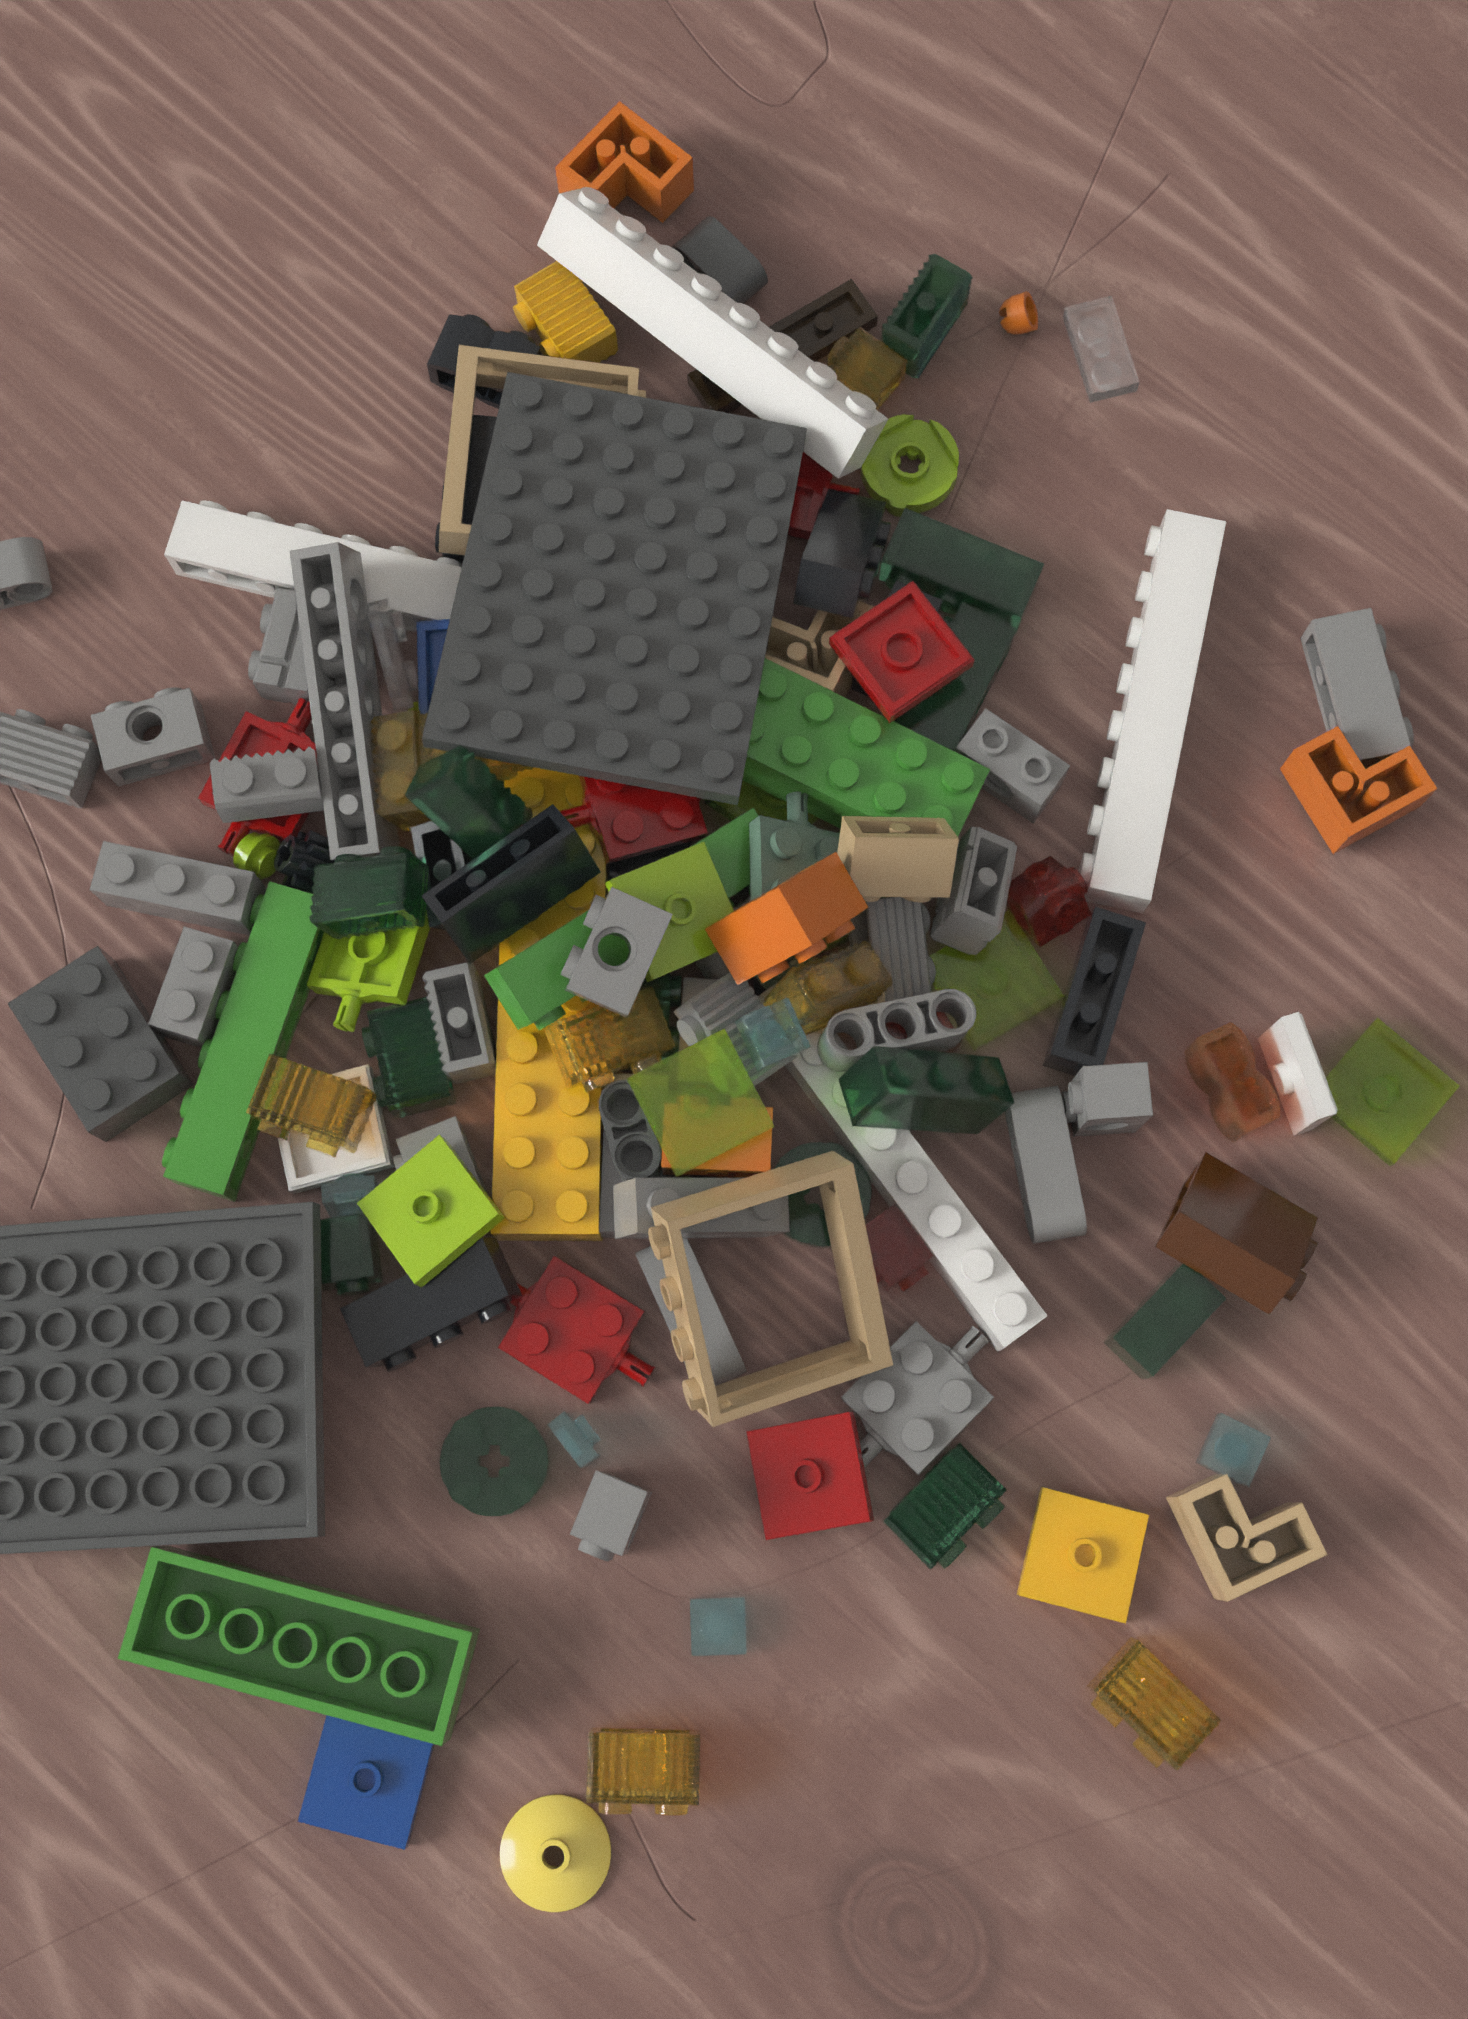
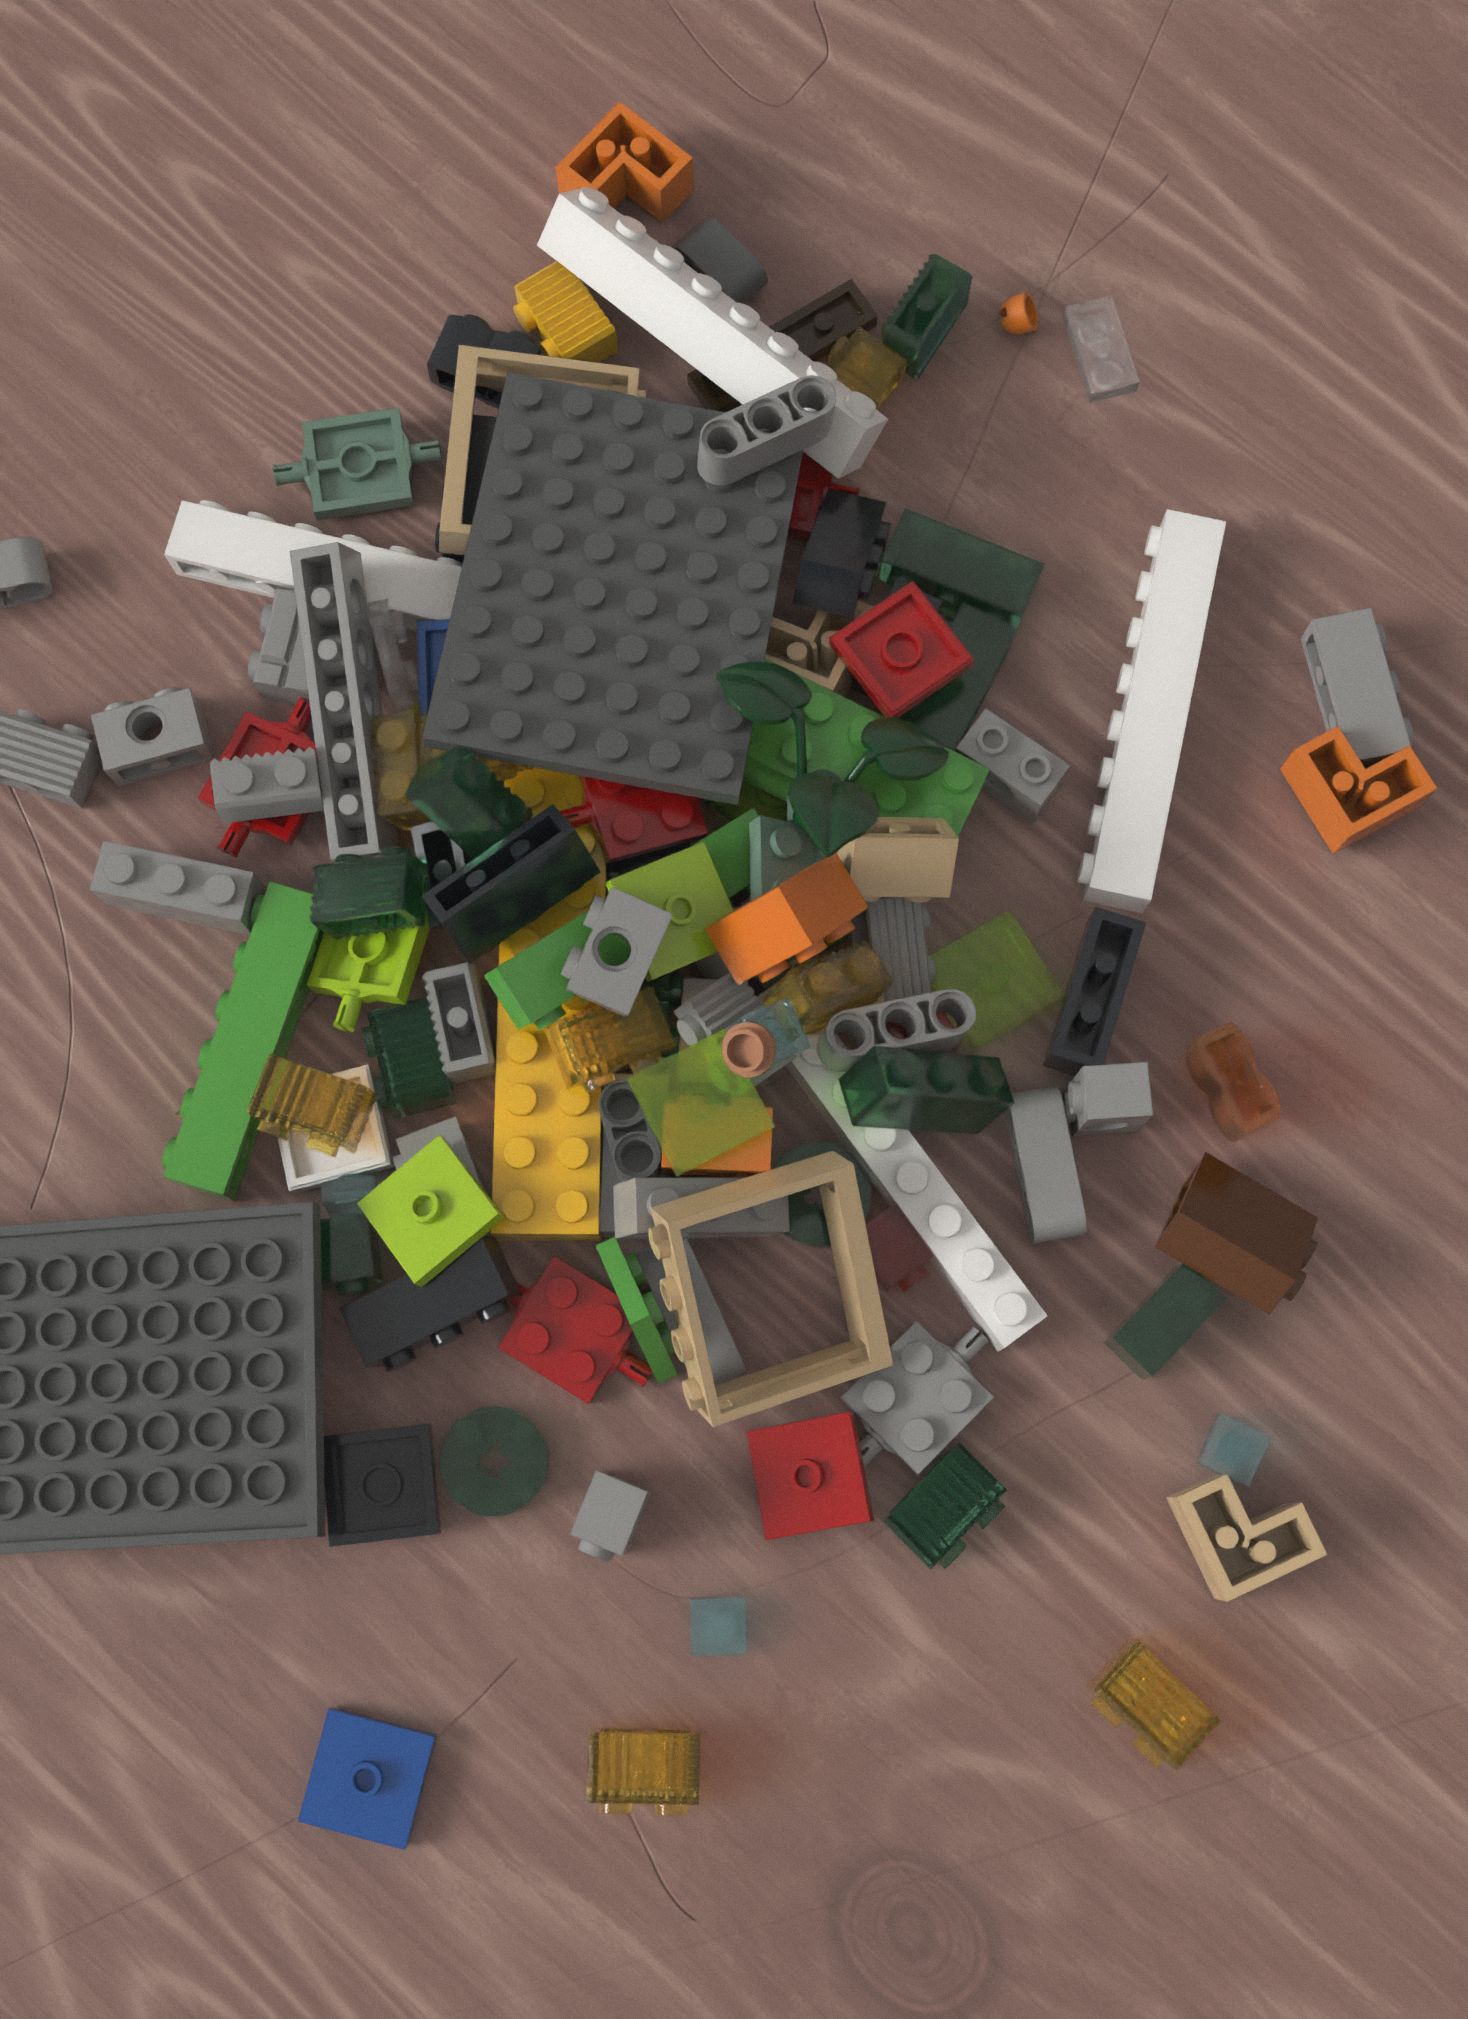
dark grey brick [7,946,194,1142] -> none
bright green brick [118,1545,480,1746] -> none
light grey brick [148,926,238,1048] -> none
lime plate [233,832,280,881] -> none
black gear [274,830,339,894] -> none
light yellow dish [500,1794,611,1912] -> none
clear light blue plate [547,1411,602,1469] -> none
lime plate [860,414,959,517] -> none
light grey brick [930,827,1017,955] -> none
clear red brick [1006,856,1091,947] -> none
yellow plate [1017,1487,1149,1624] -> none
white plate [1258,1012,1338,1136] -> none
clear neon green plate [1325,1017,1460,1166] -> none
none -> sand green plate [272,407,442,521]
none -> black plate [324,1424,441,1547]
none -> bright green plate [596,1237,678,1384]
none -> light grey beam [697,375,836,486]
none -> dark green plant [716,662,949,858]
none -> nougat plate [722,1022,777,1077]

